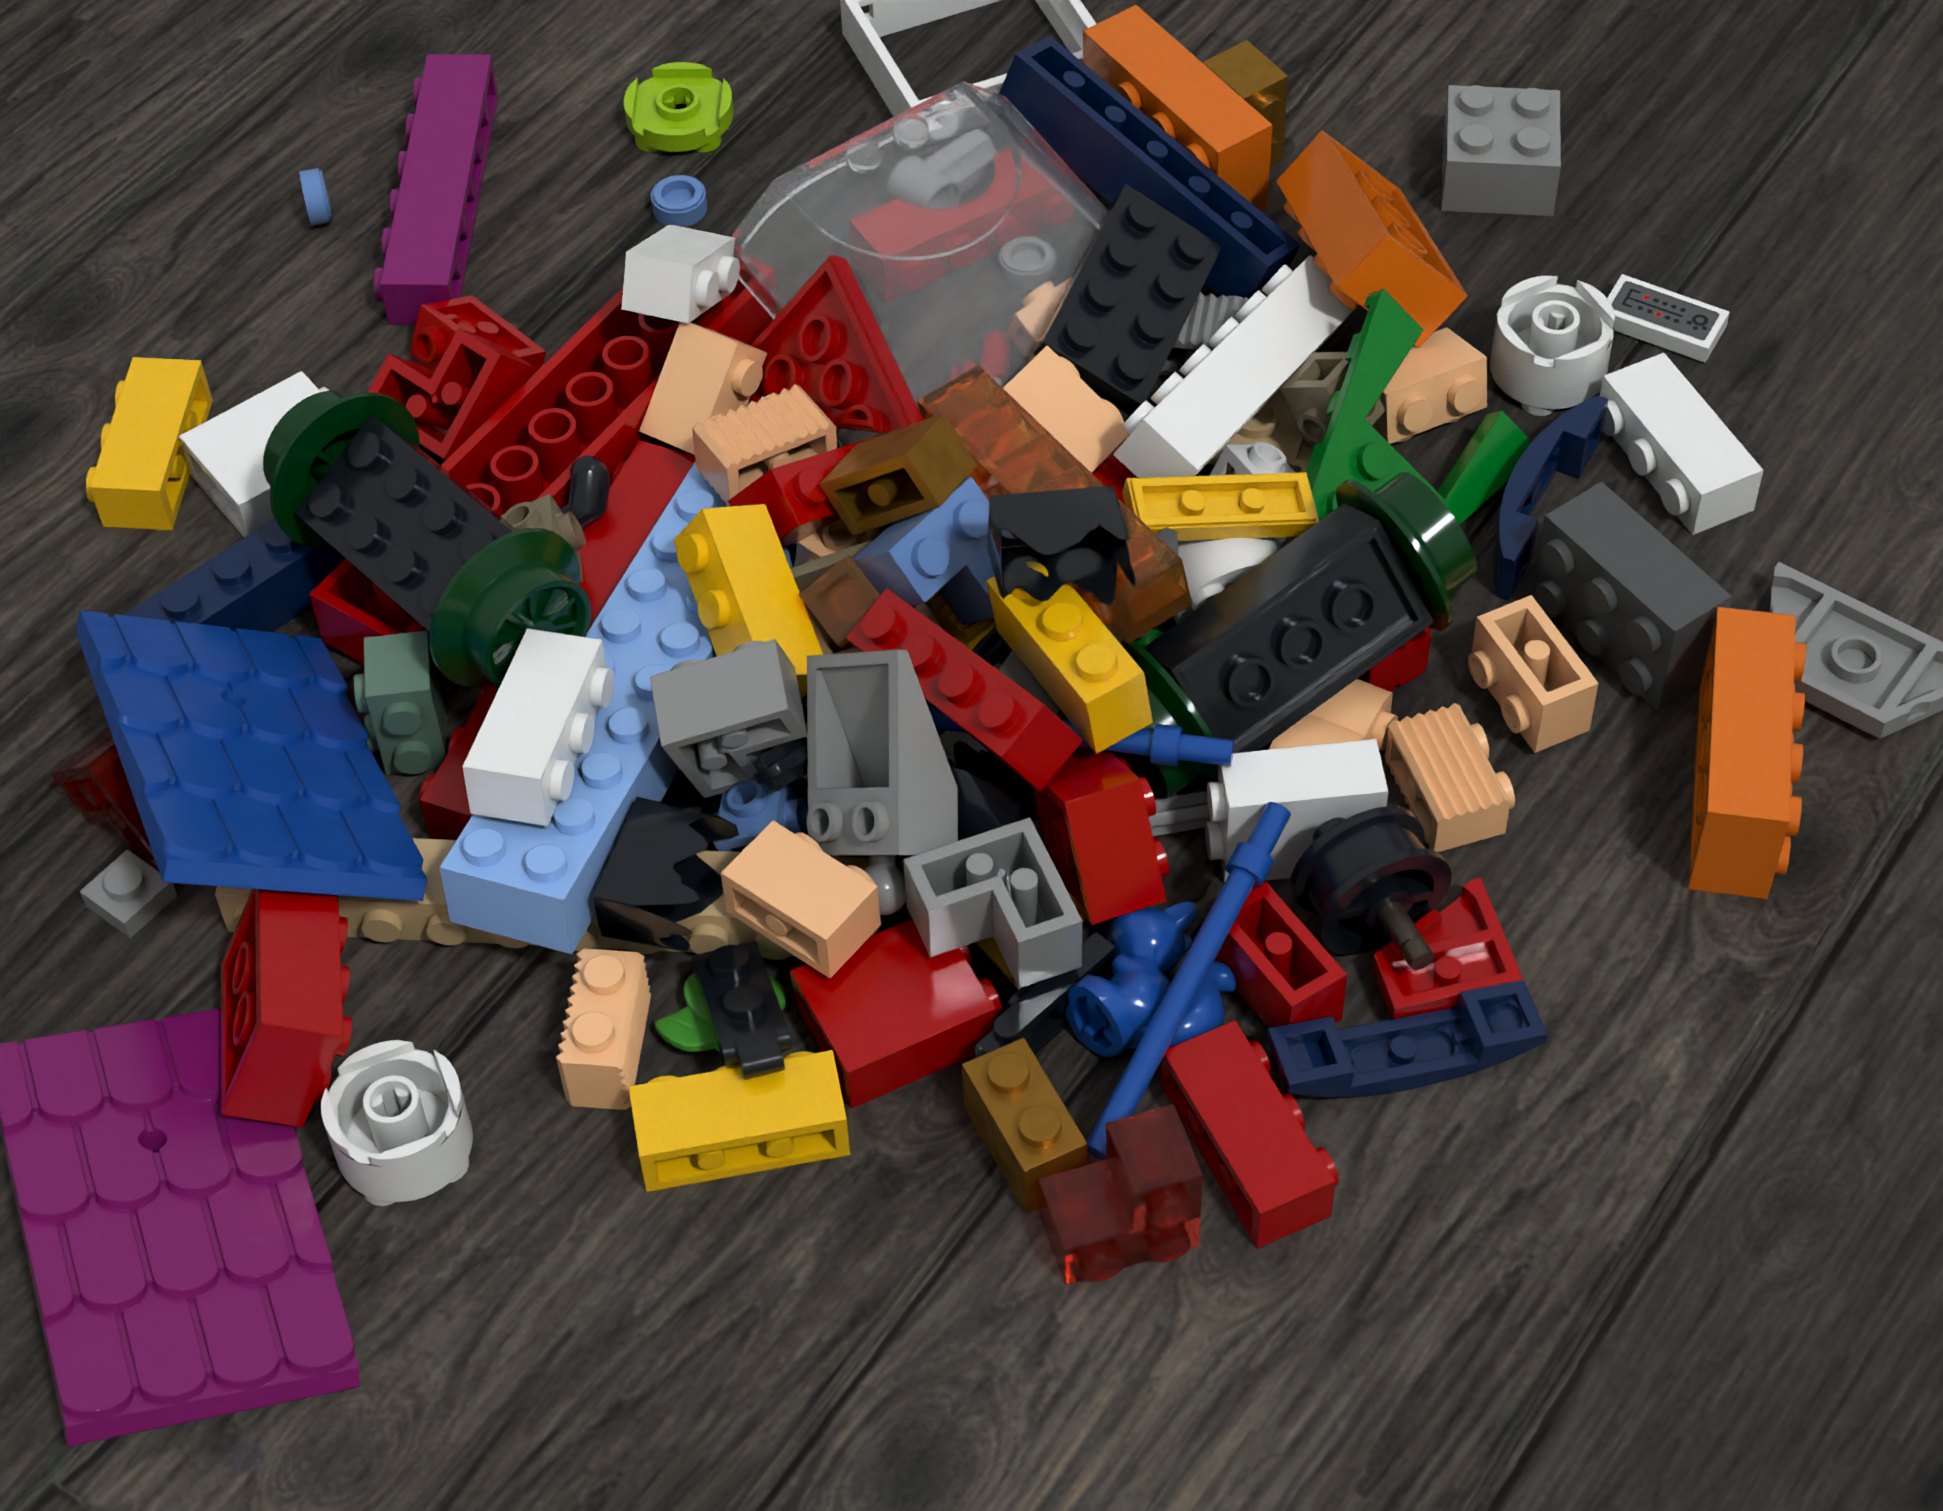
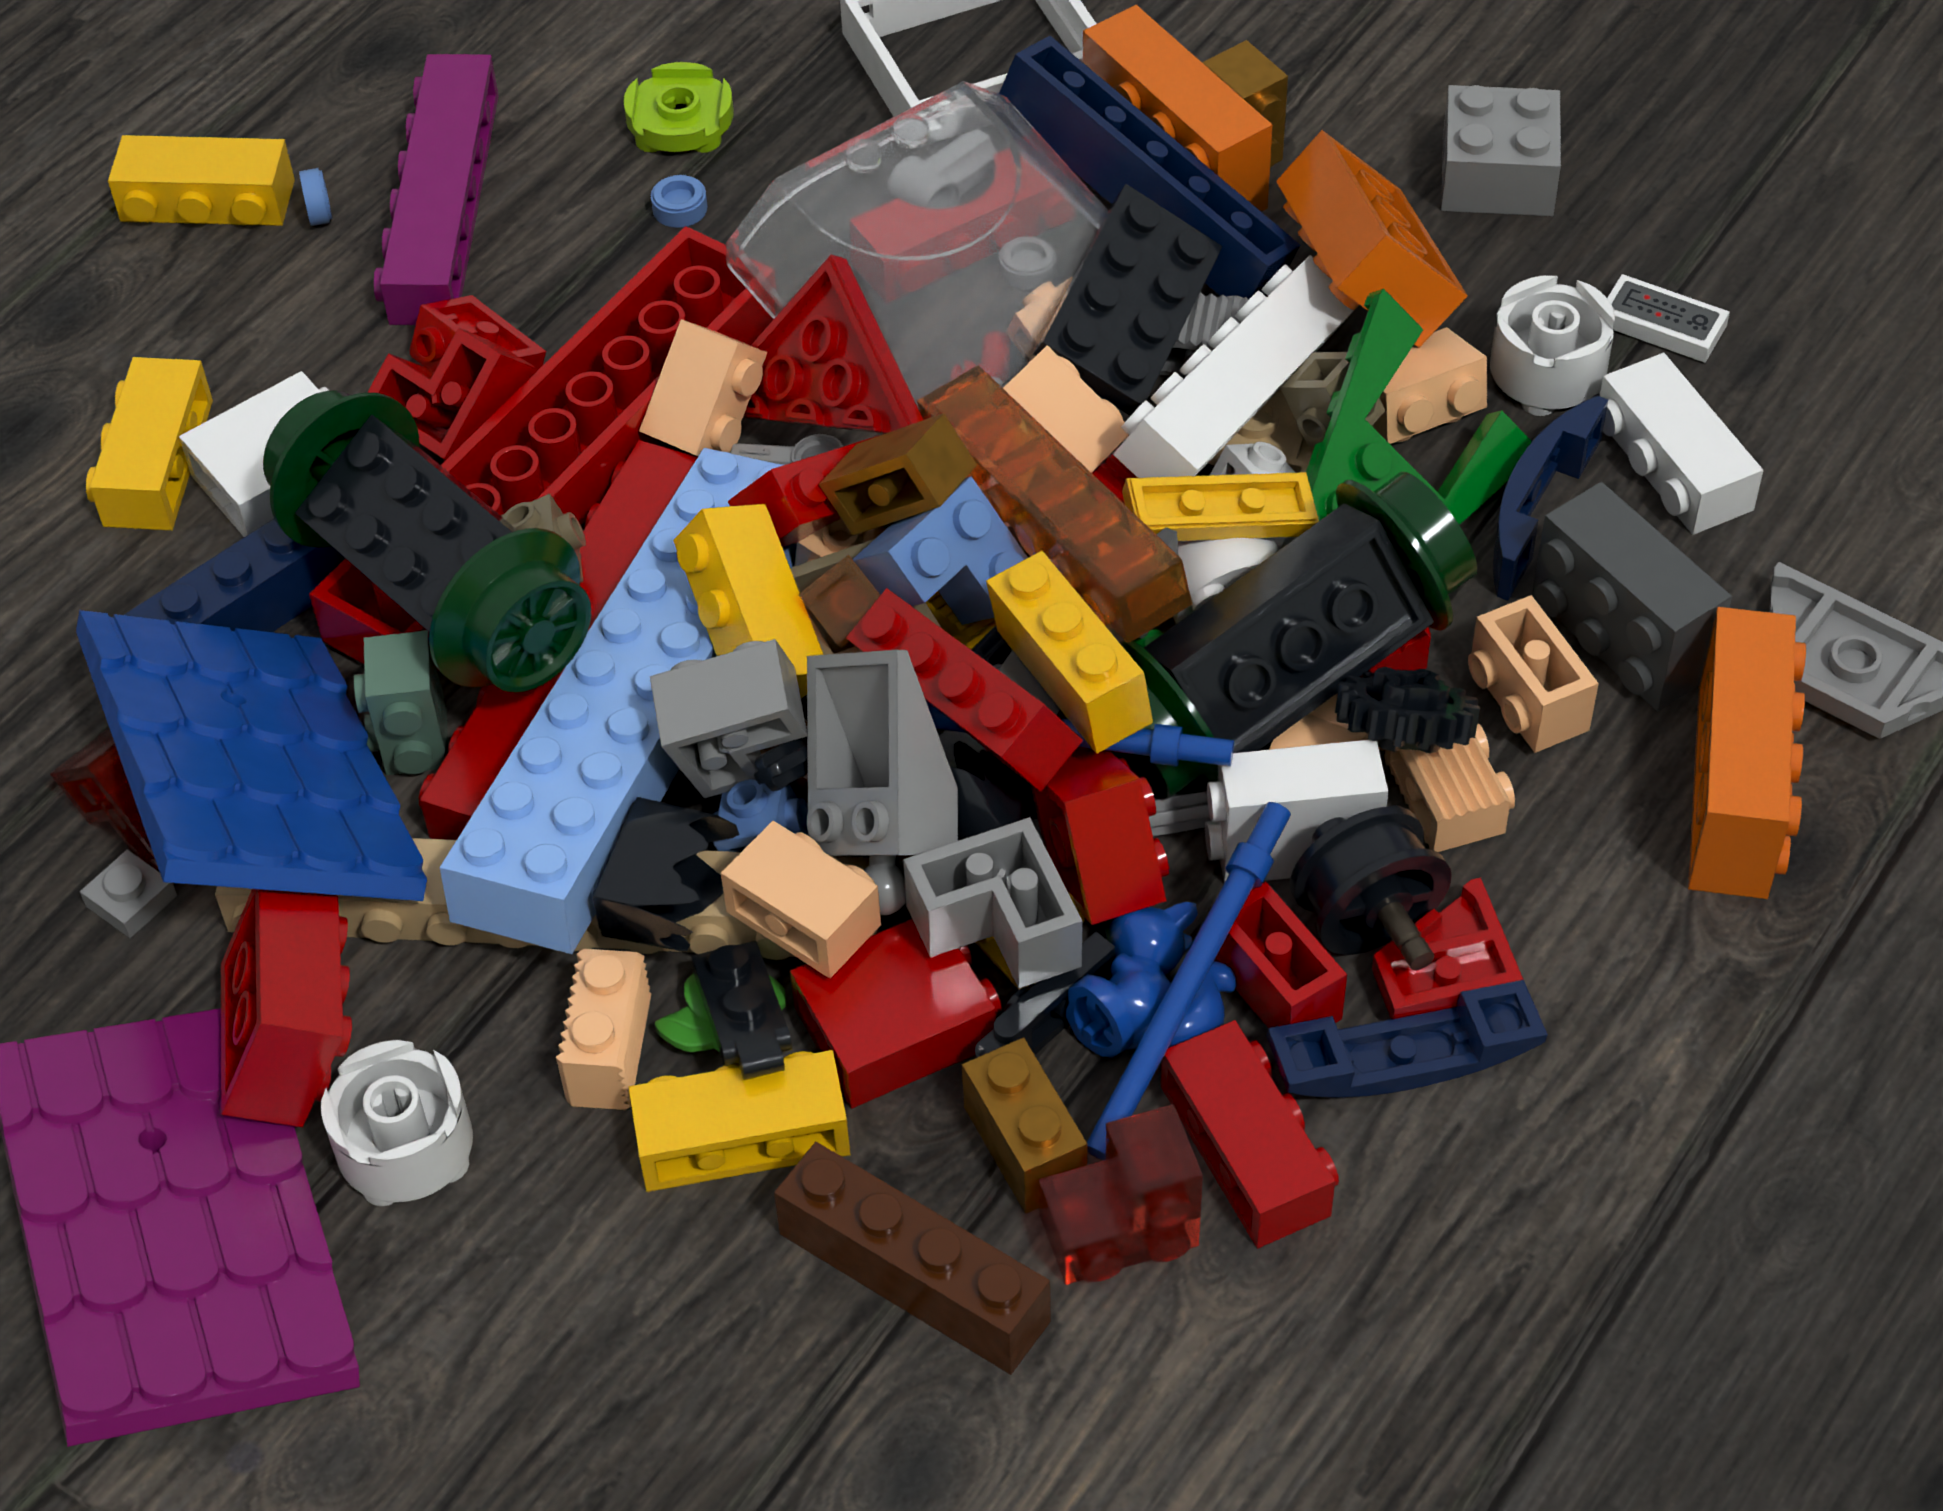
white brick [462,628,614,826] -> none
black arm [560,456,611,530] -> none
white brick [621,224,740,324] -> none
light nougat brick [692,384,837,507] -> none
black piece [987,486,1136,606] -> none
none -> yellow brick [108,135,295,226]
none -> reddish brown brick [774,1142,1051,1375]
none -> black gear [1335,667,1480,753]

